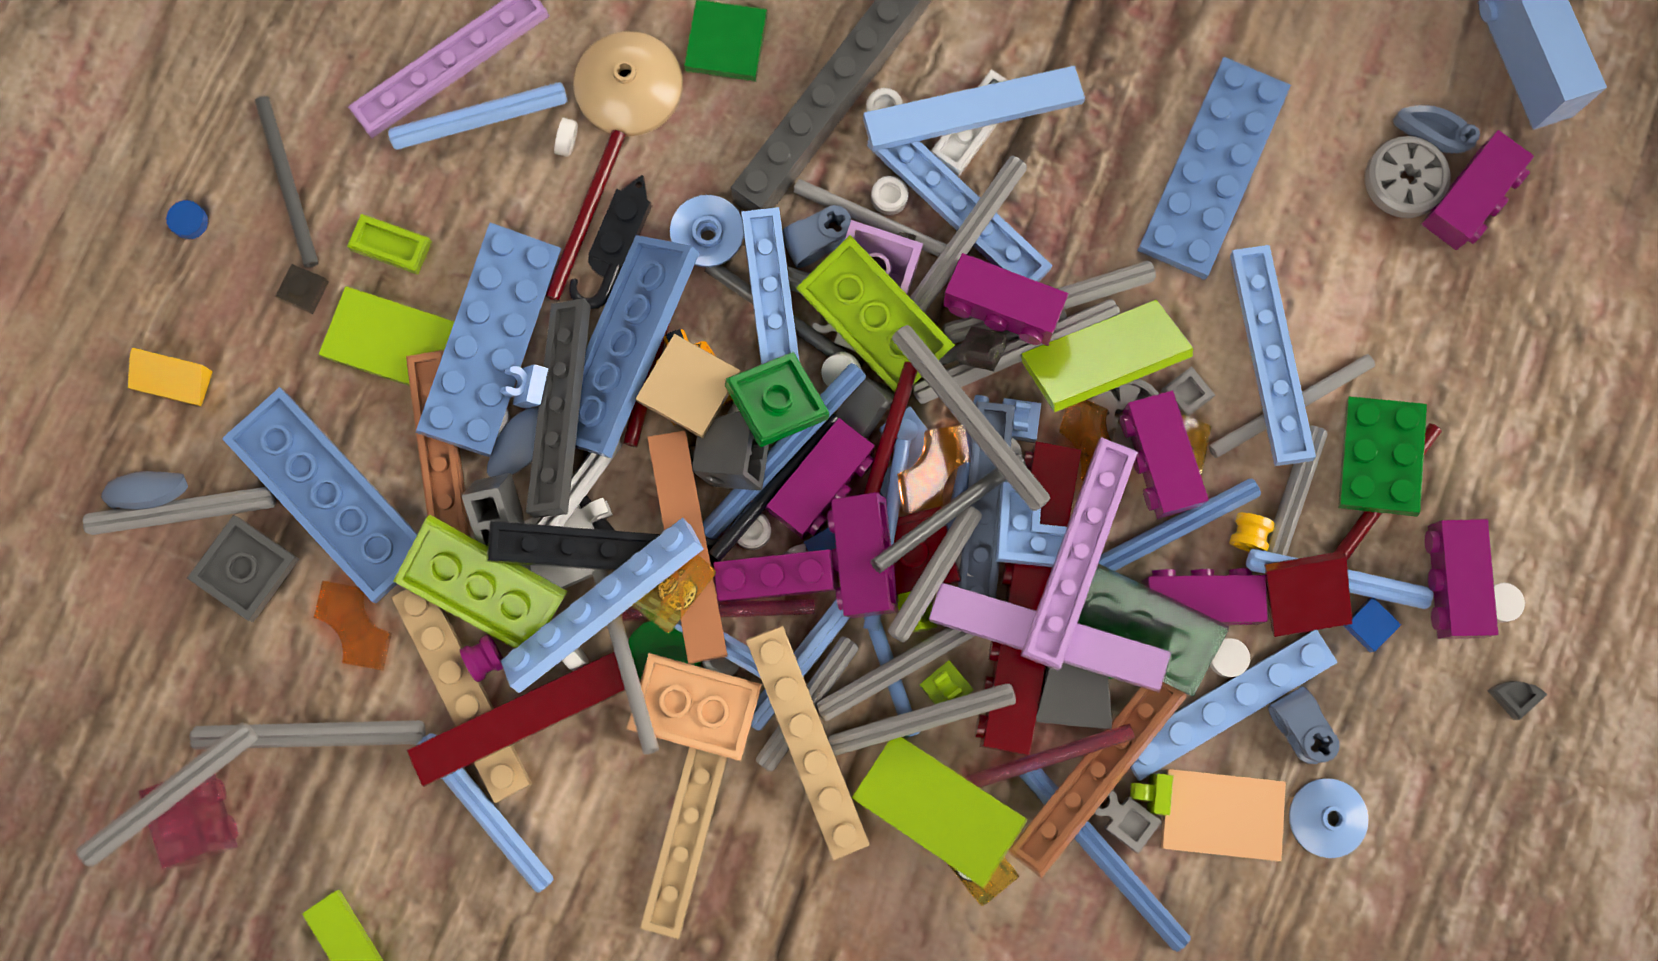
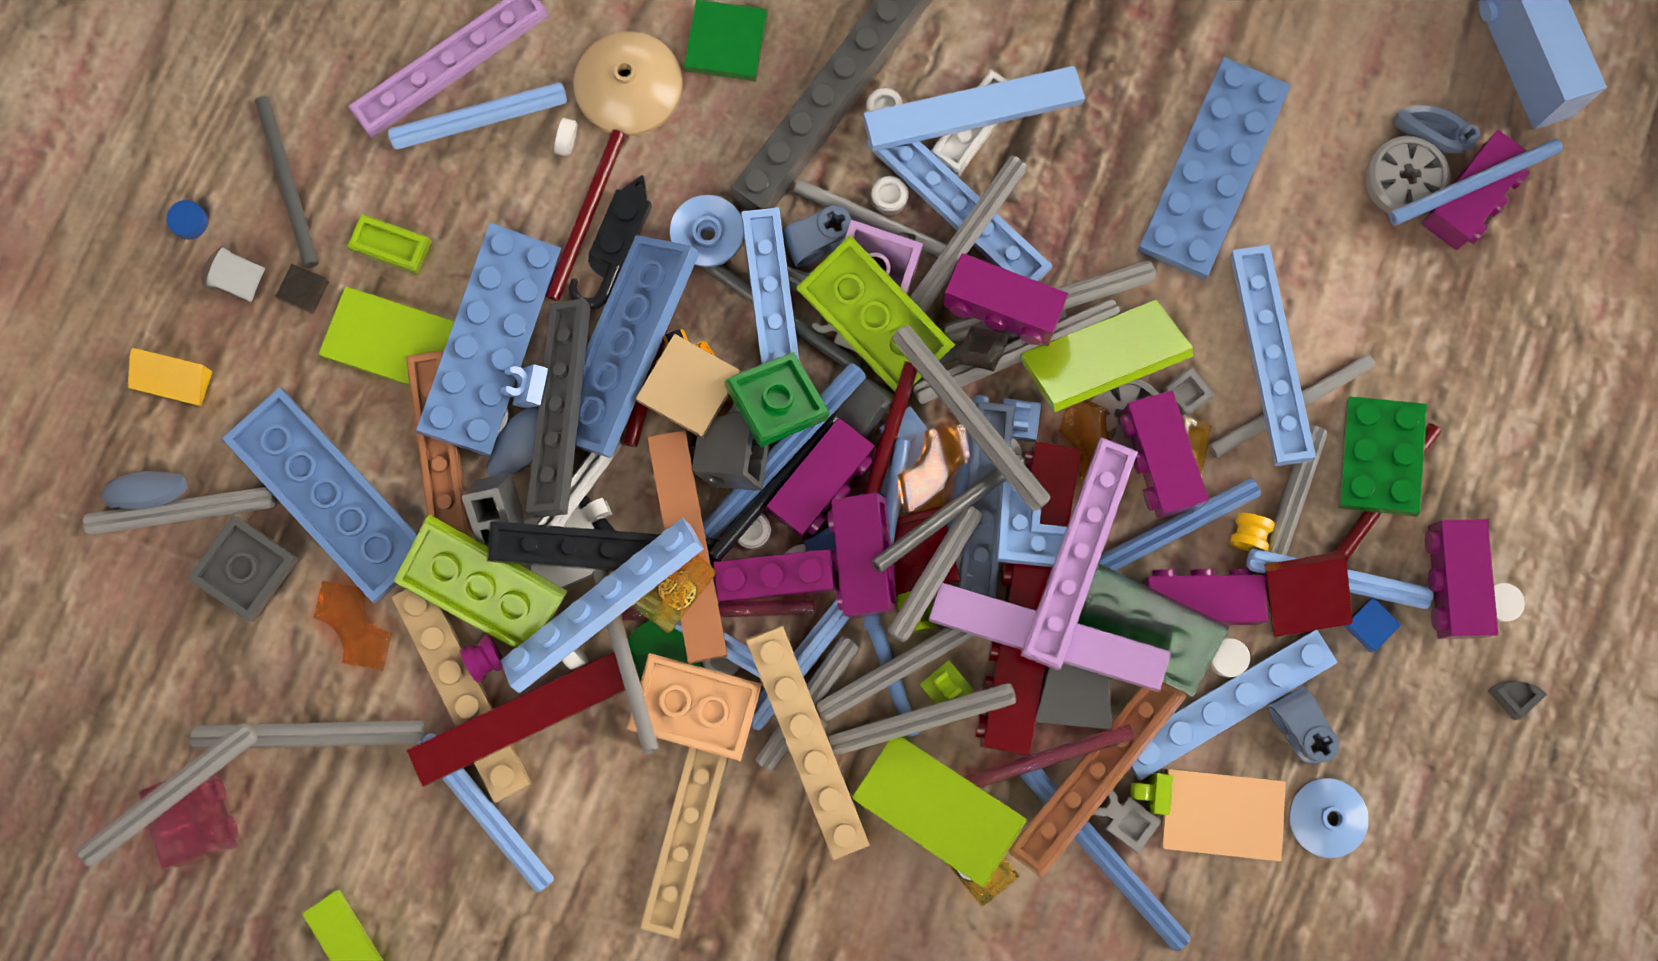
white tile [821,352,861,386] -> none
none -> tile [201,245,265,303]
none -> medium blue piece [1388,139,1563,226]

